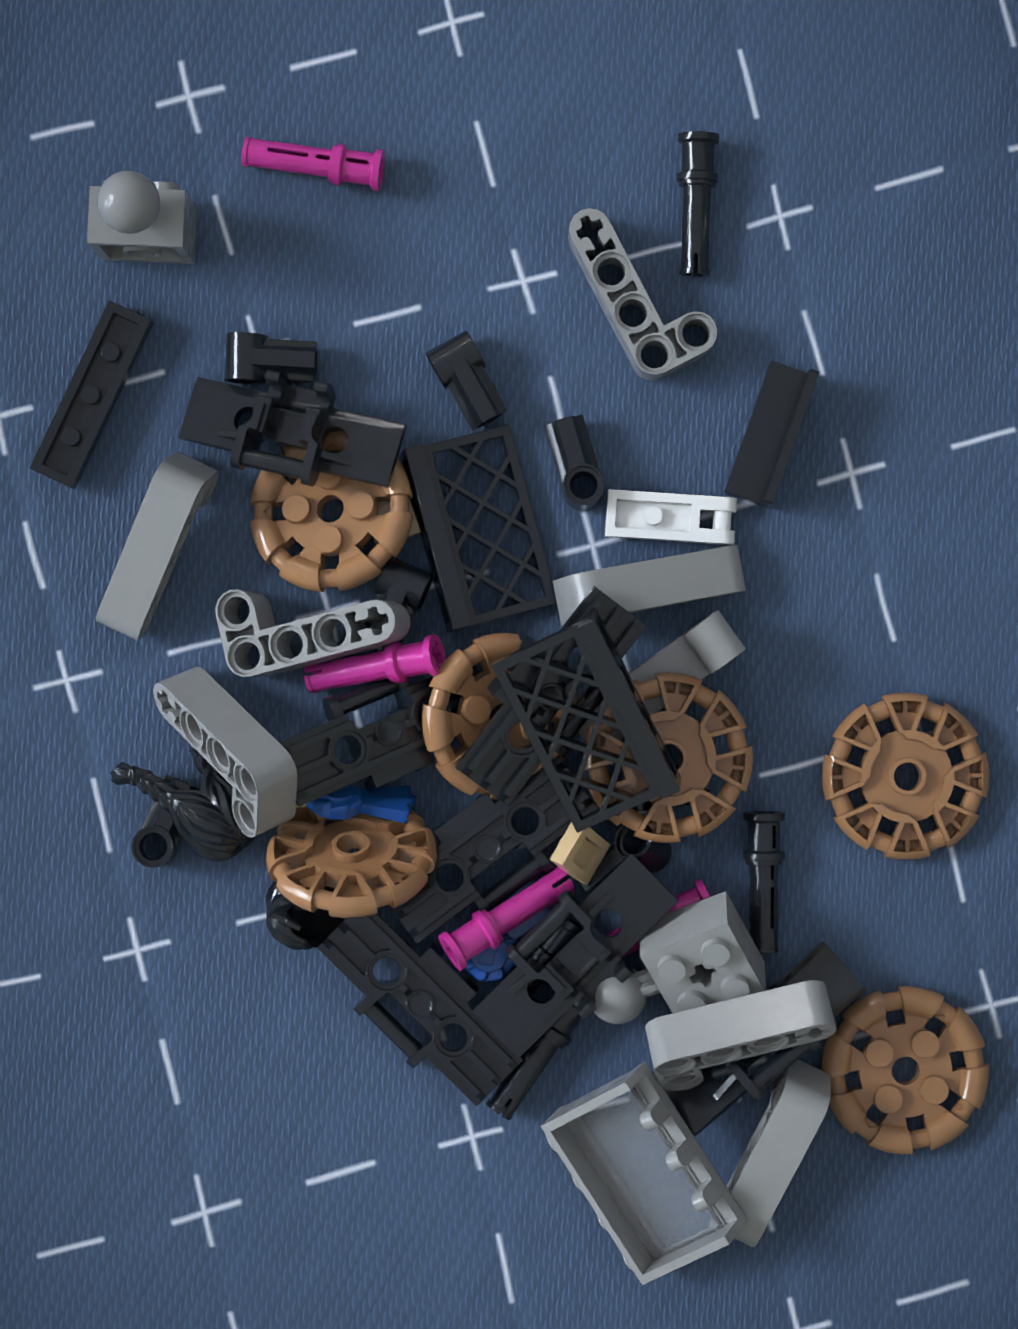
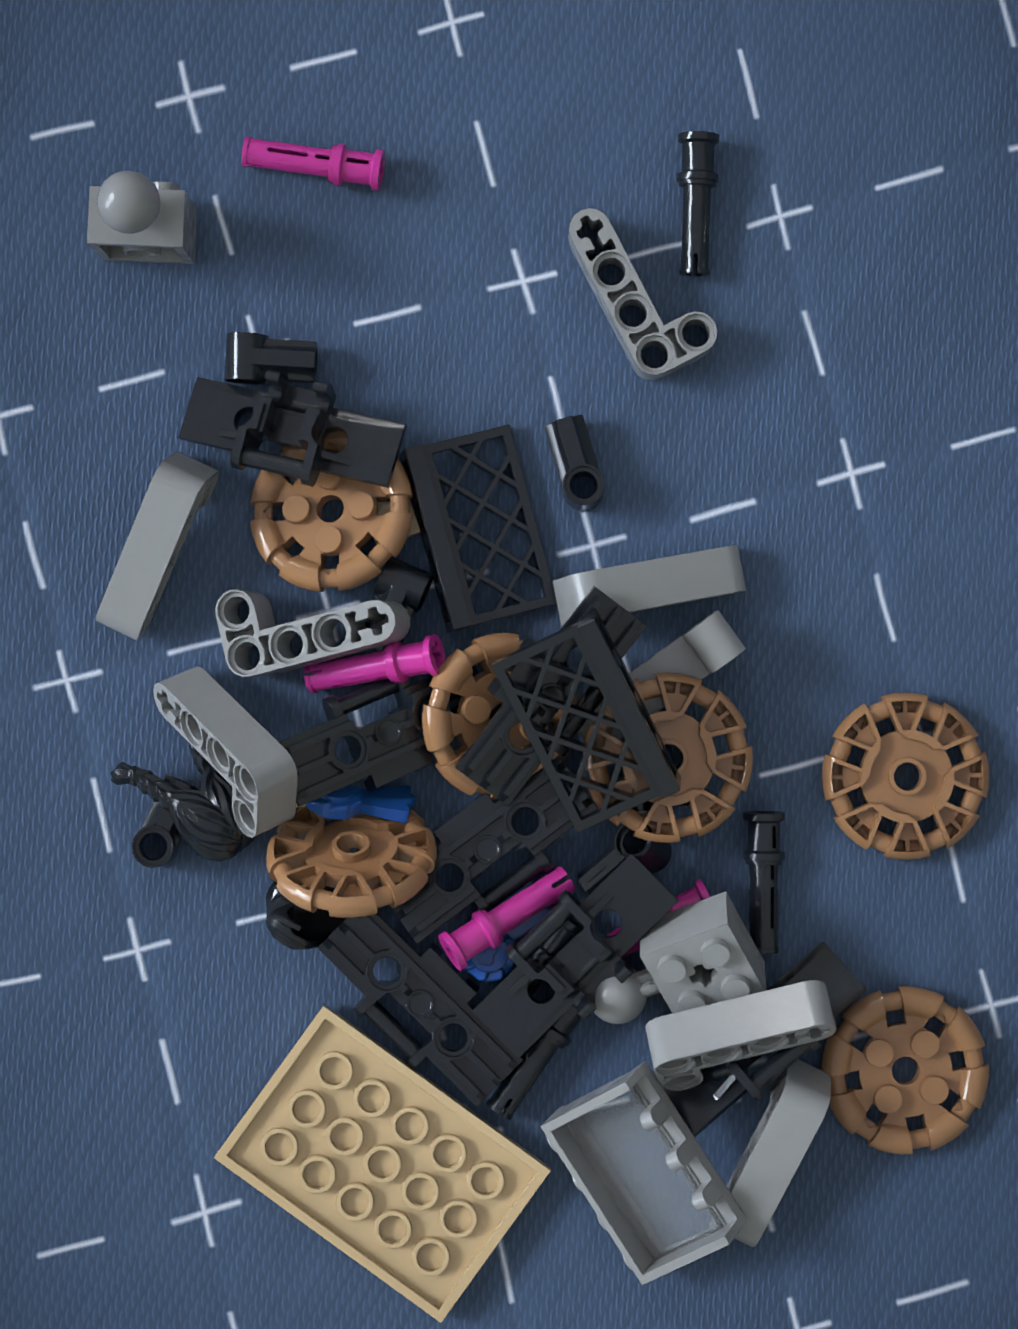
black plate [30,300,154,490] -> none
black piece [426,331,507,431] -> none
tan plate [550,822,610,885] -> none
white plate [605,489,737,545] -> none
black panel [724,361,819,508] -> none
none -> tan plate [214,1004,551,1323]

